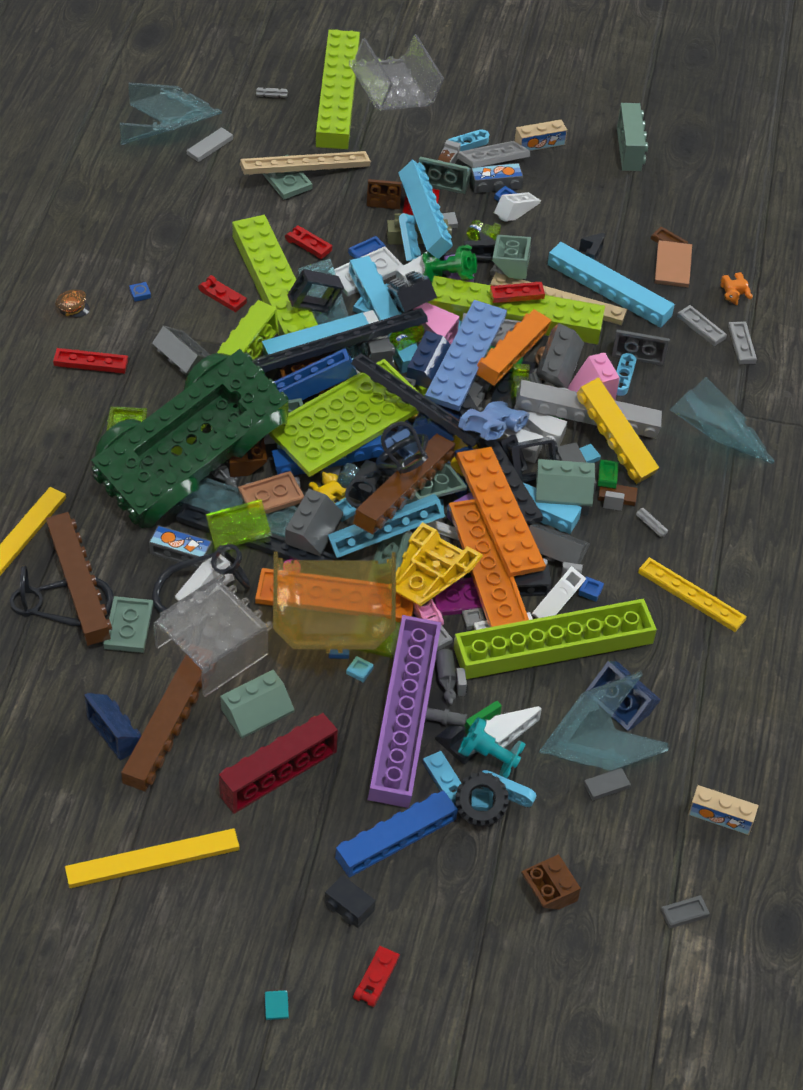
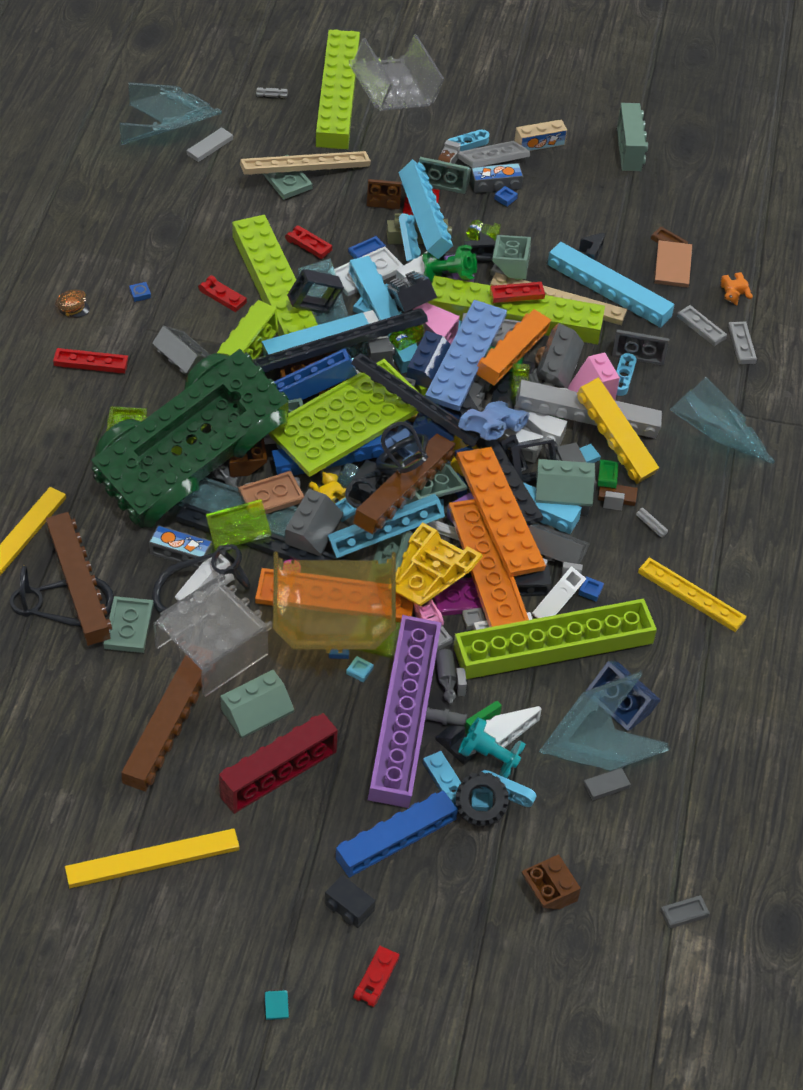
dark blue slope [84,693,141,761] -> none
light grey tile [442,212,458,228] -> none
white slope [494,192,541,222] -> none
tan brick [688,785,759,835] -> none

